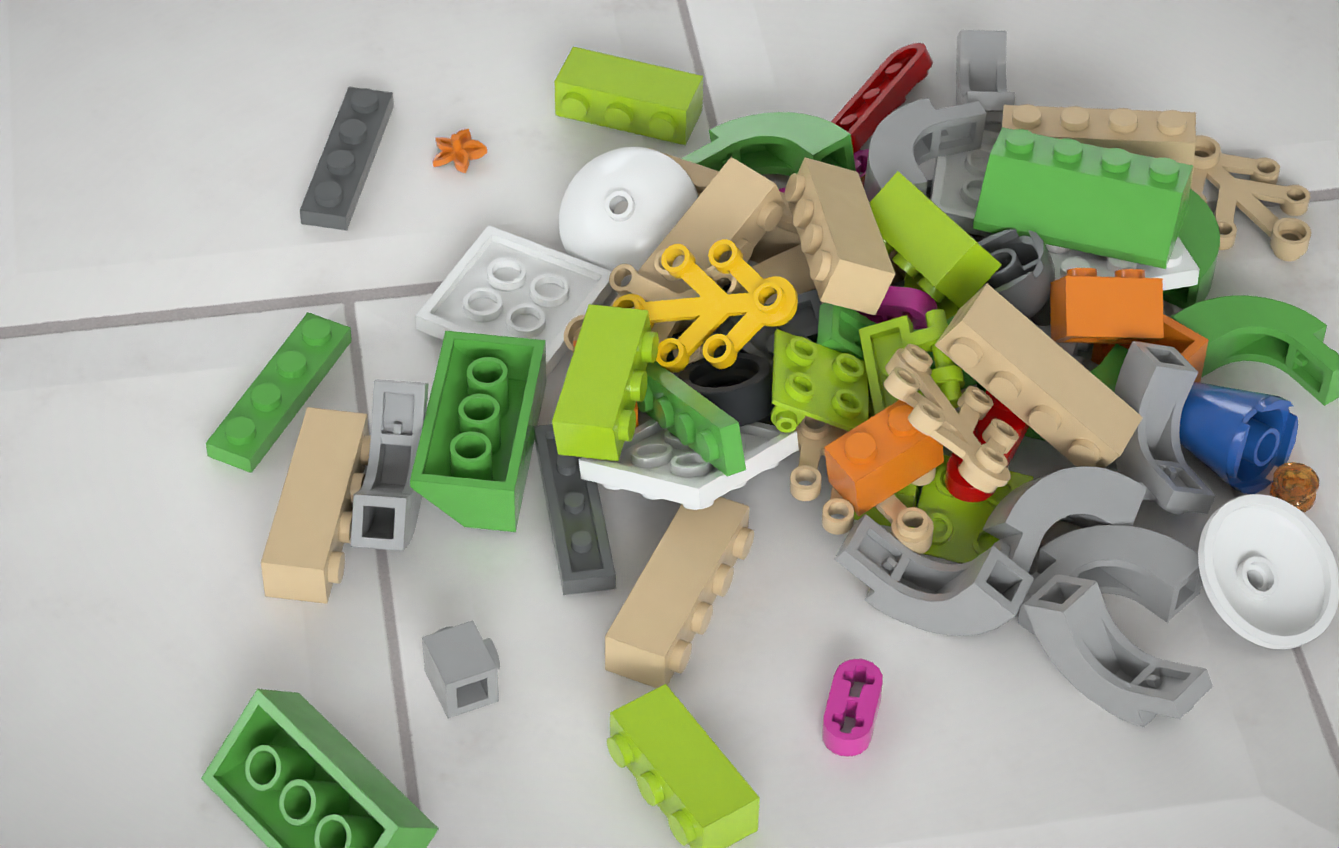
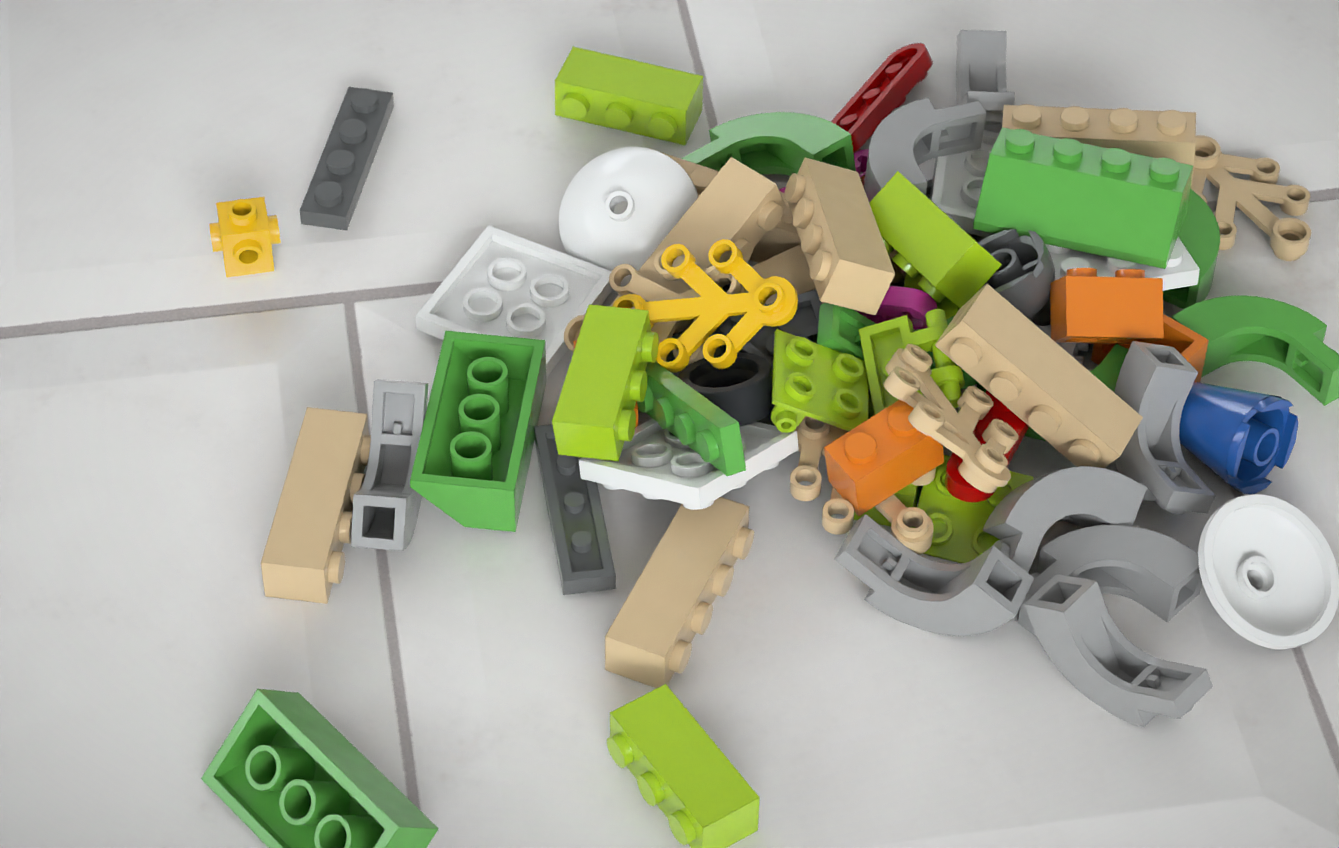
bright green plate [206,312,352,473] -> none
light grey brick [422,620,500,718] -> none
orange plant [432,129,488,173] -> none
dark pink beam [822,659,883,757] -> none
clear orange bush [1269,462,1319,513] -> none
none -> yellow brick [209,197,281,277]

